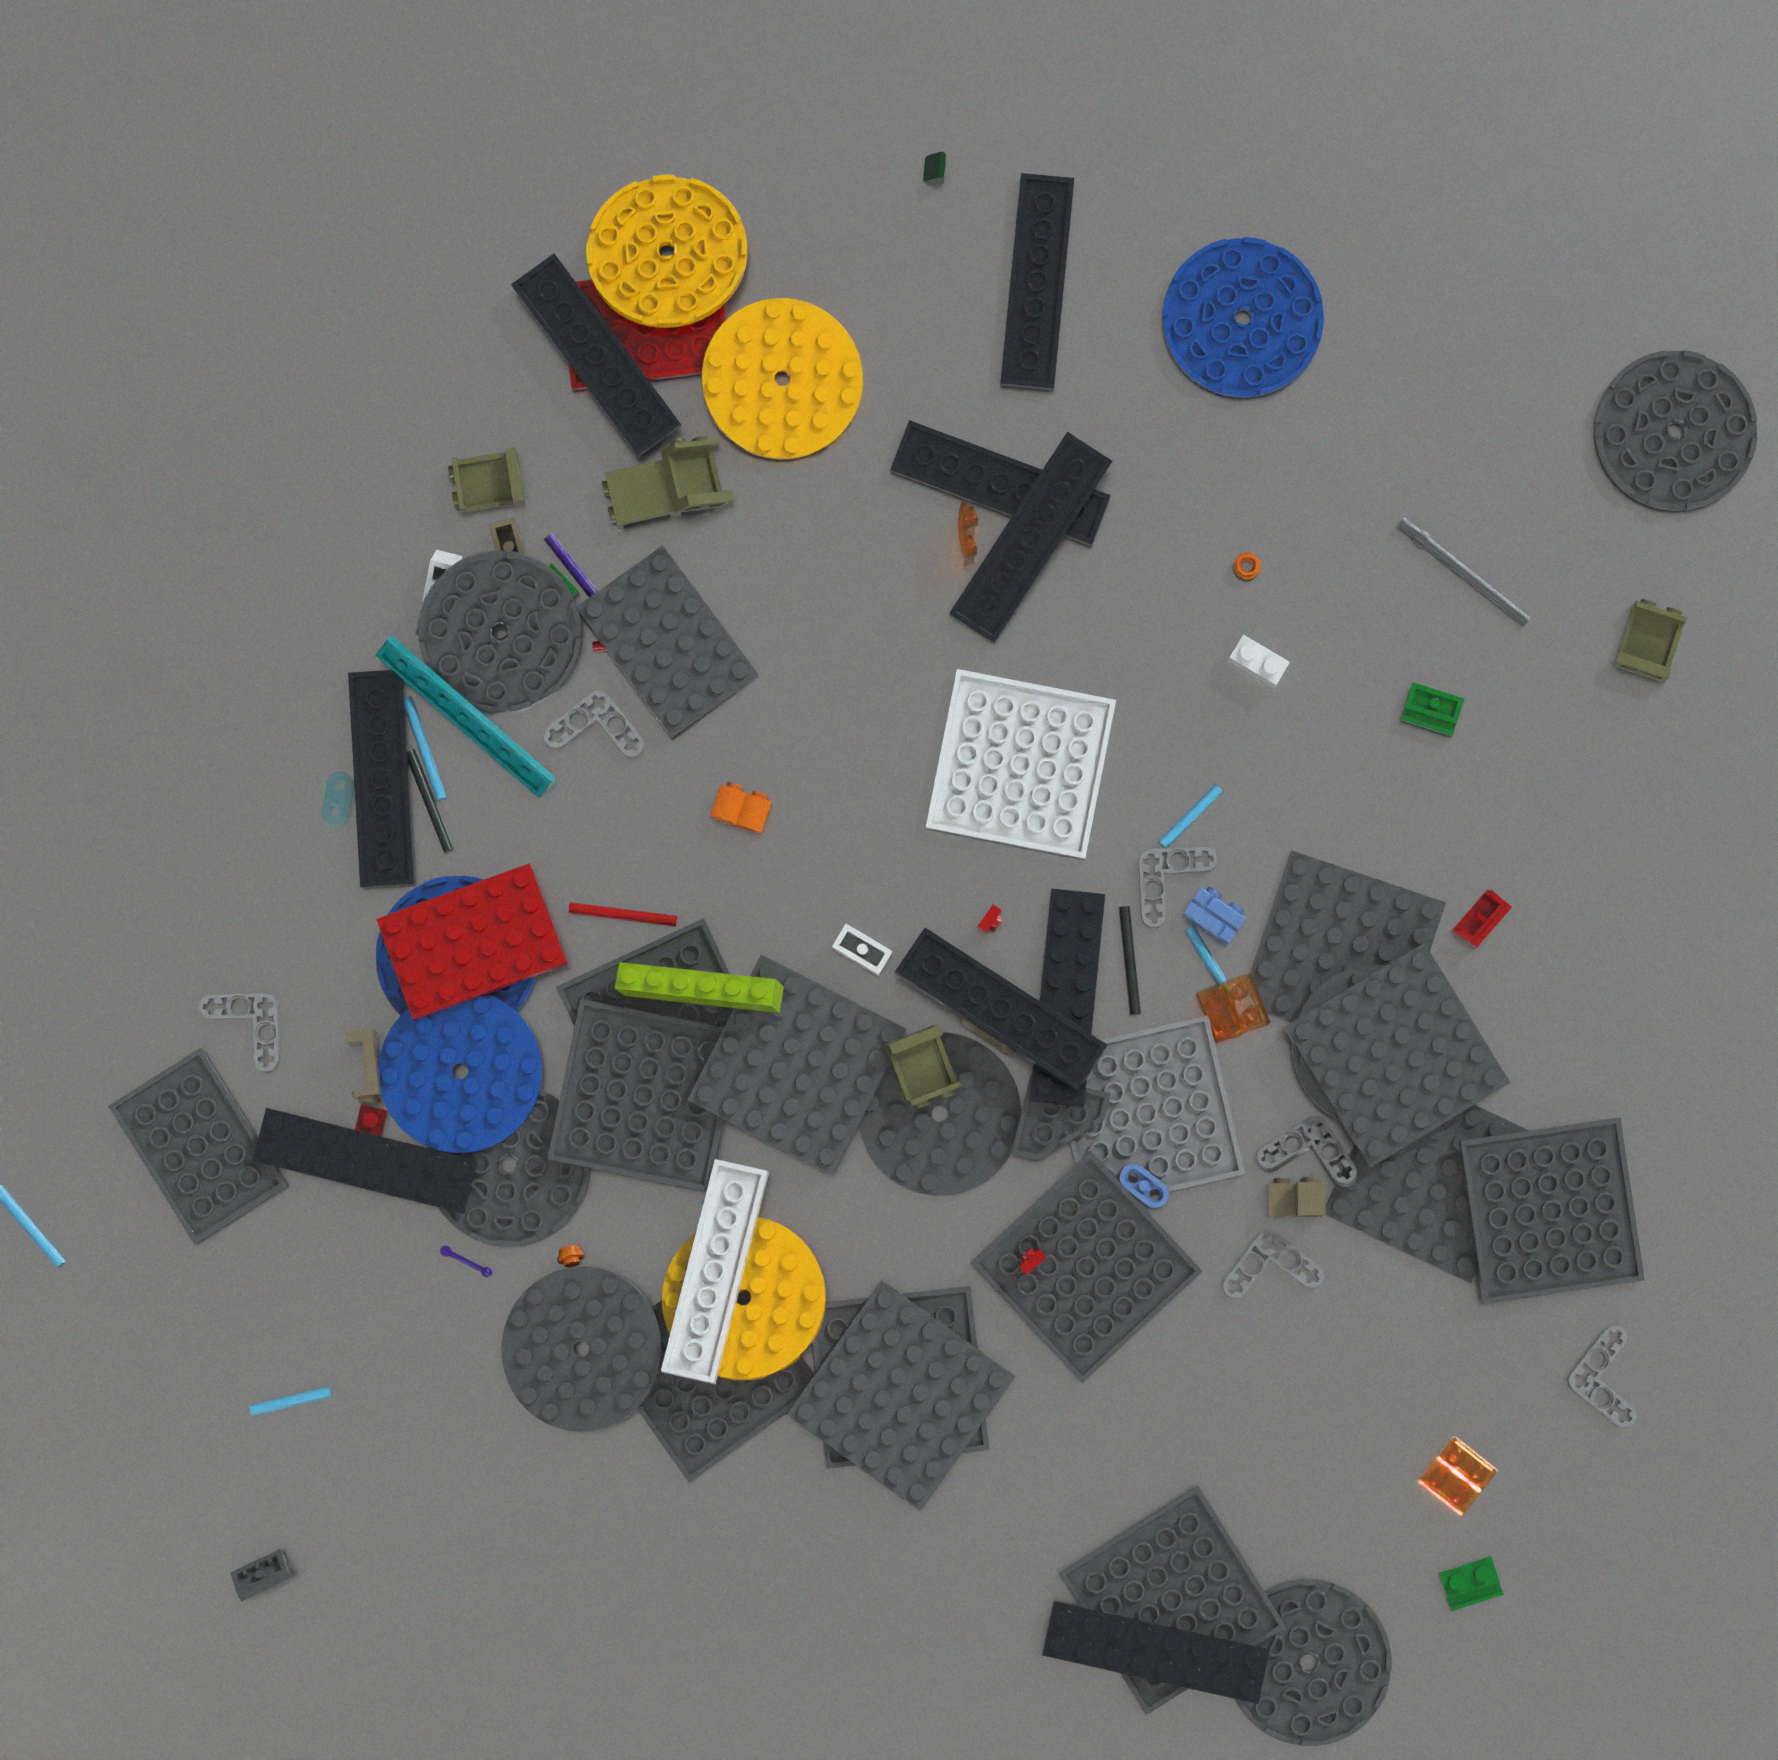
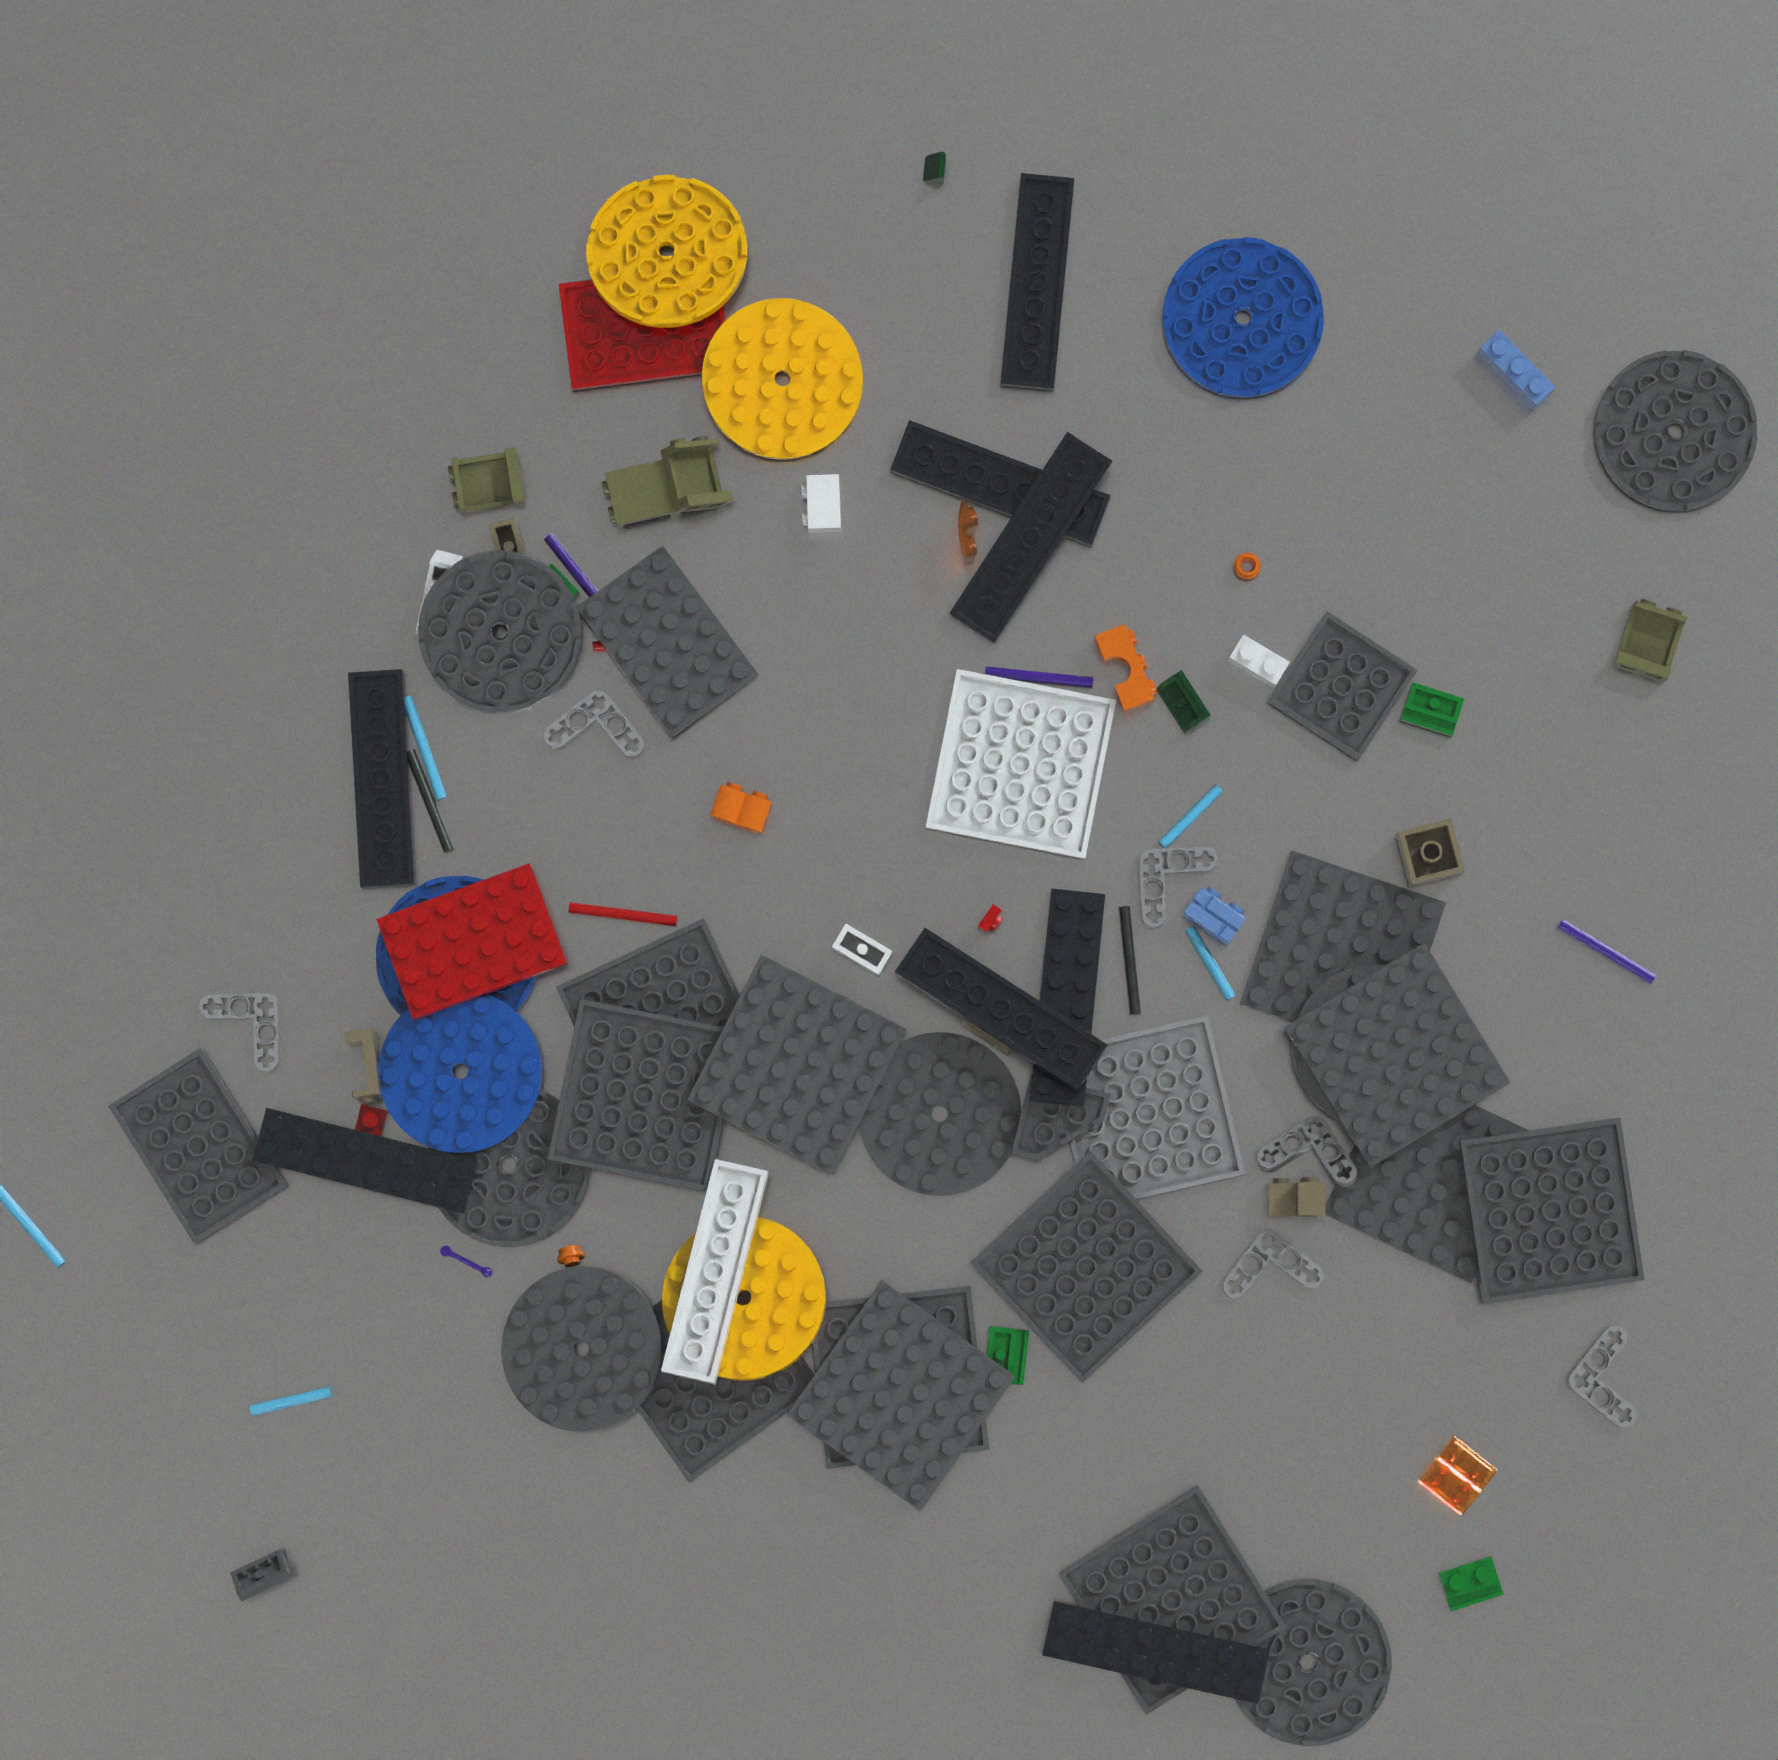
clear light blue plate [322,772,355,826] -> none
teal tile [375,635,556,797] -> none
black plate [511,253,682,457] -> none
lime brick [615,962,784,1013] -> none
olive panel [884,1025,961,1109] -> none
red plate [1018,1247,1047,1275] -> none
medium blue plate [1119,1164,1169,1208] -> none
clear orange slope [1196,972,1270,1043] -> none
dark grey bar [1397,518,1530,626] -> none
red hinge [1452,889,1512,950] -> none
none -> white brick [801,474,841,533]
none -> dark purple bar [985,666,1093,688]
none -> green plate [986,1326,1029,1385]
none -> orange arch [1094,624,1157,714]
none -> dark green hinge [1156,670,1211,734]
none -> dark grey plate [1267,611,1417,761]
none -> dark tan brick [1396,818,1465,887]
none -> medium blue brick [1477,329,1555,411]
none -> dark purple bar [1557,919,1656,984]

